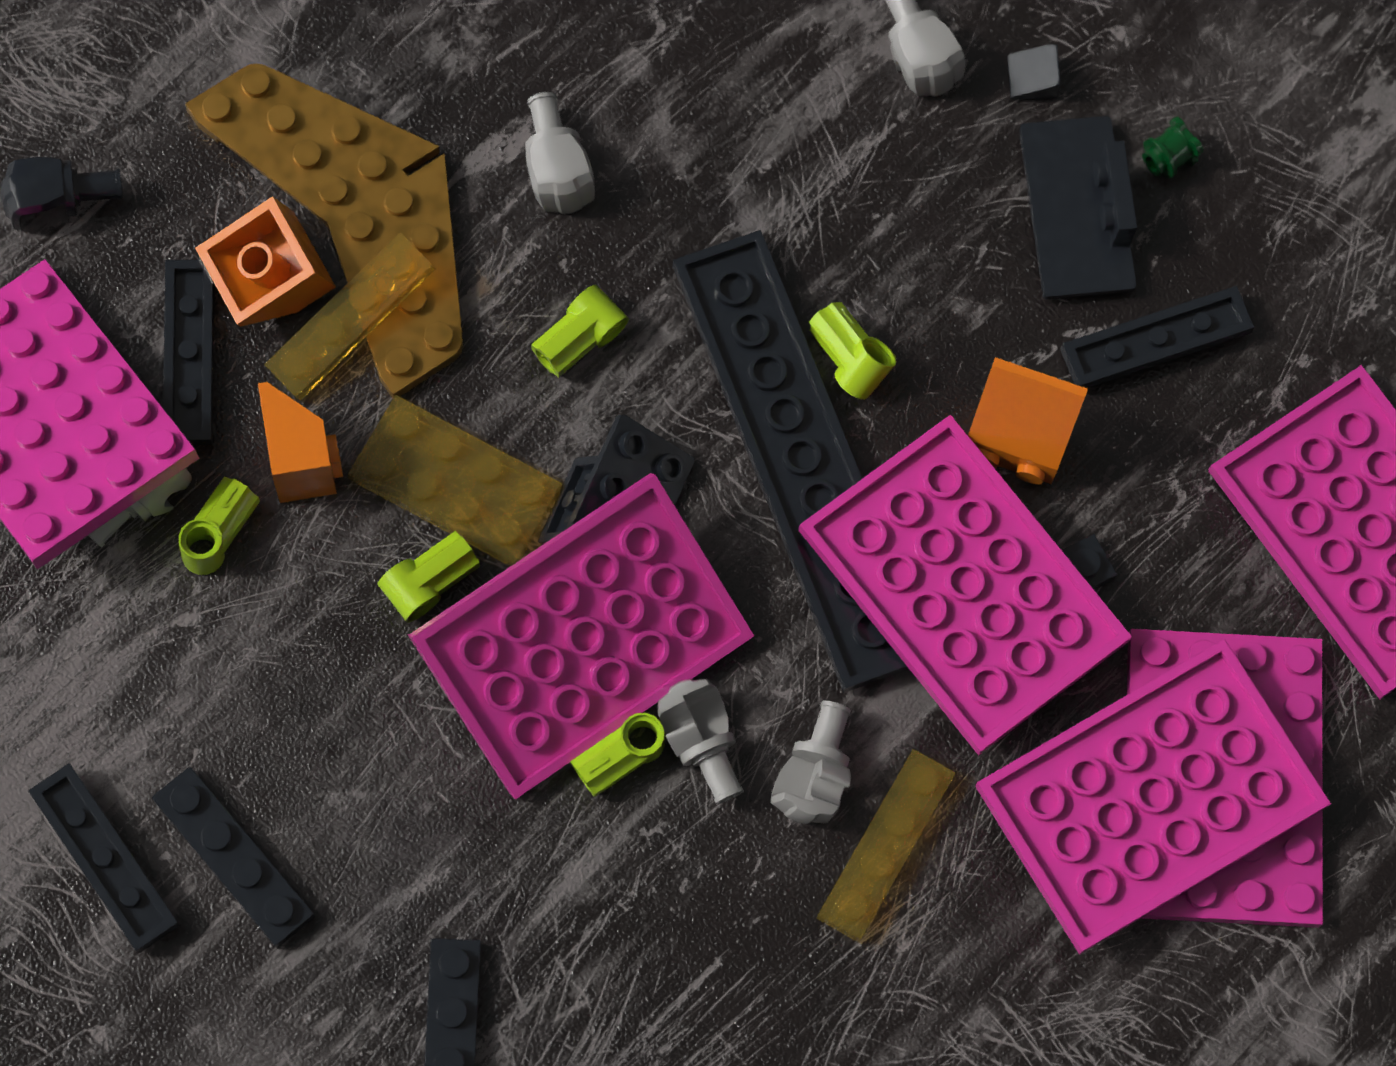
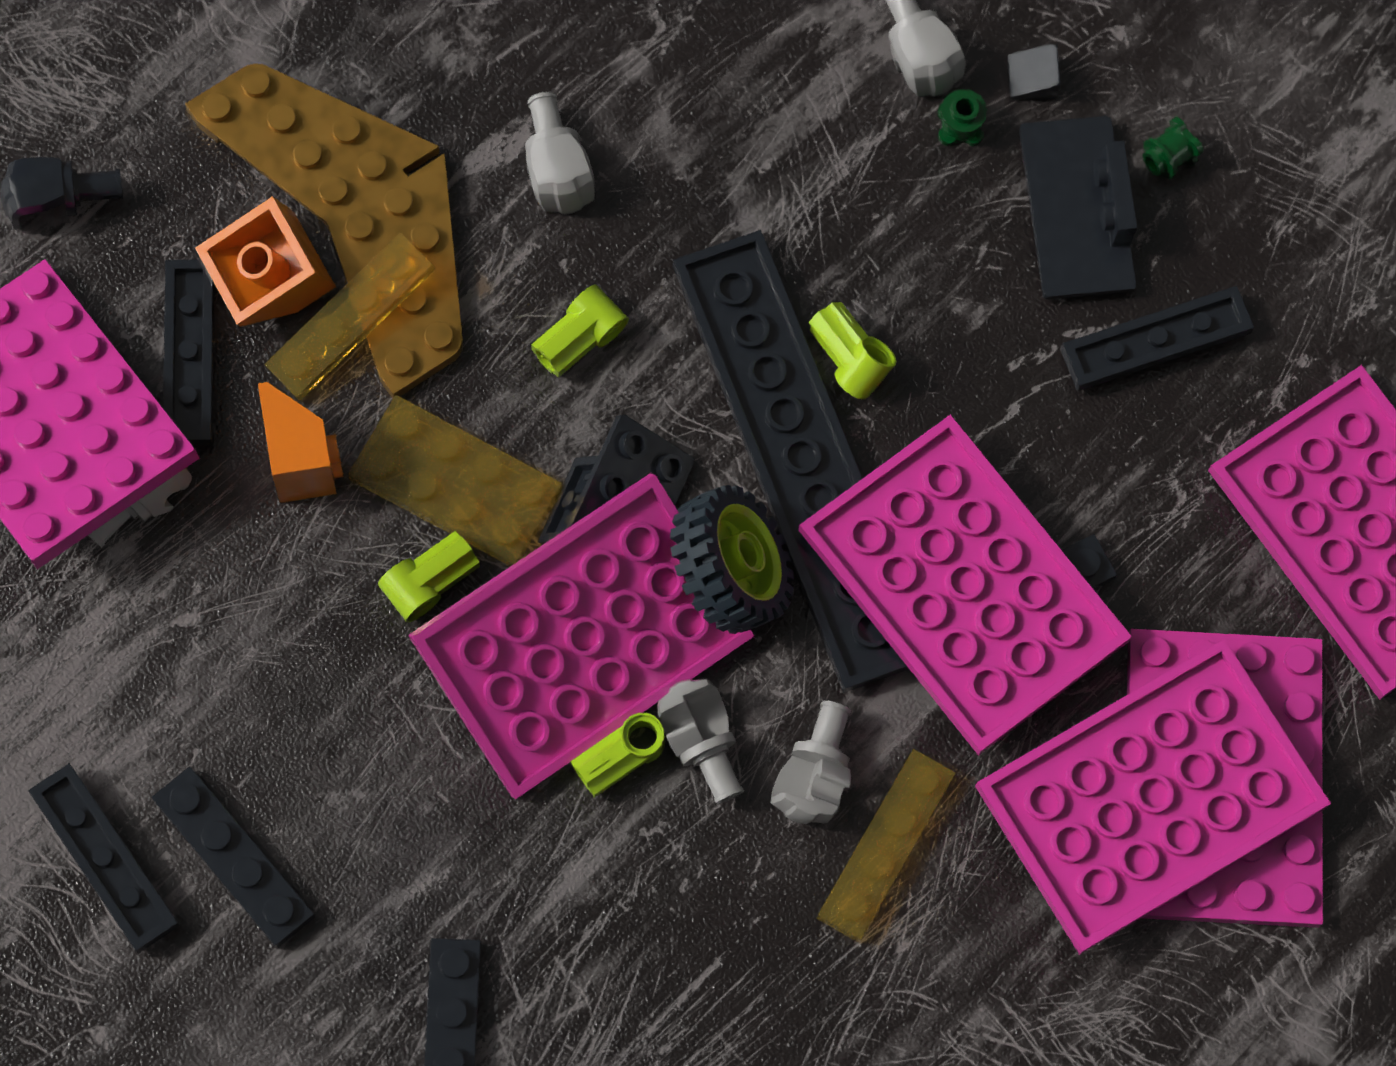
lime piece [179,476,260,575] -> none
orange slope [968,357,1088,484] -> none
none -> black wheel [670,485,794,634]
none -> dark green brick [937,89,987,146]

